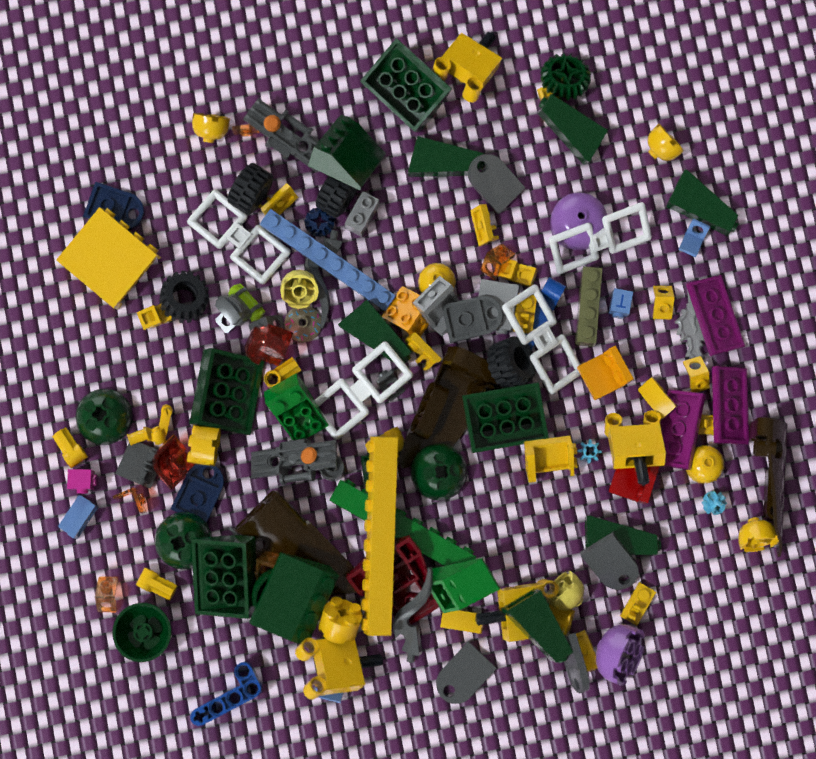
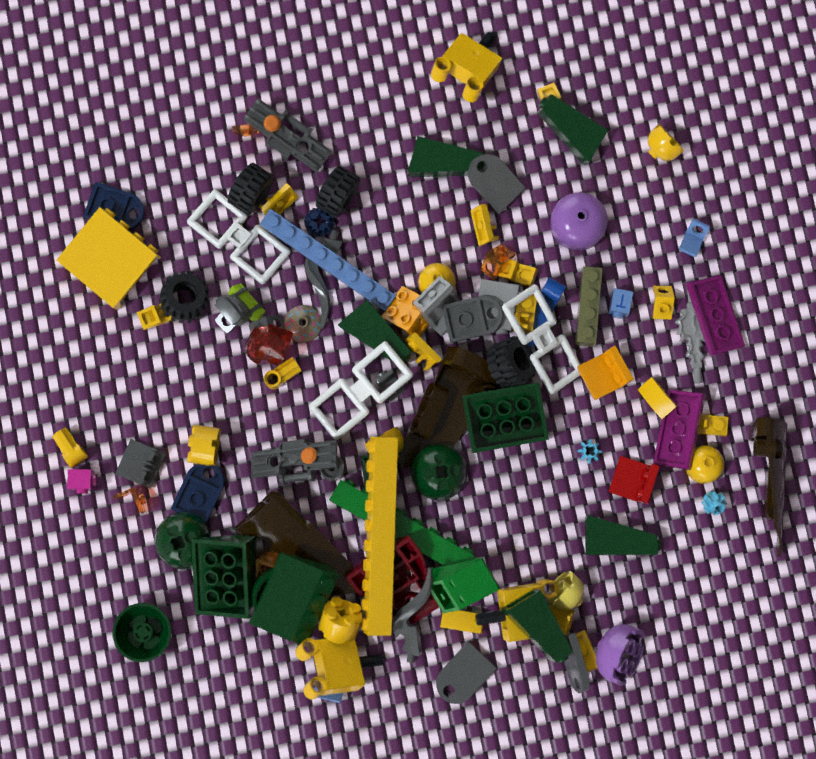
medium blue panel [58,495,99,539] -> none
dark green piece [75,388,133,445] -> none
clear orange bracket [95,577,118,612] -> none
yellow pin [127,404,173,446] -> none
yellow piece [135,567,178,601] -> none
clear red brick [153,435,195,490] -> none
dark green slope [189,348,264,435] -> none
blue beam [190,662,263,726] -> none
yellow cylinder [192,113,230,143] -> none
green slope [264,373,329,440] -> none
light yellow cylinder [280,269,319,309] -> none
dark green slope [308,115,386,190] -> none
light grey brick [345,191,380,237] -> none
dark green slope [360,38,452,132] -> none
yellow panel [524,435,578,483] -> none
dark green gear [540,52,591,101] -> none
white bar [549,202,652,274] -> none
dark grey tile [580,532,639,590] -> none
yellow piece [604,410,666,486] -> none
yellow plate [620,582,656,626] -> none
dark green slope [666,169,739,236] -> none
yellow bracket [683,356,710,393] -> none
magenta tile [712,366,749,445] -> none
yellow cylinder [738,517,779,552] -> none

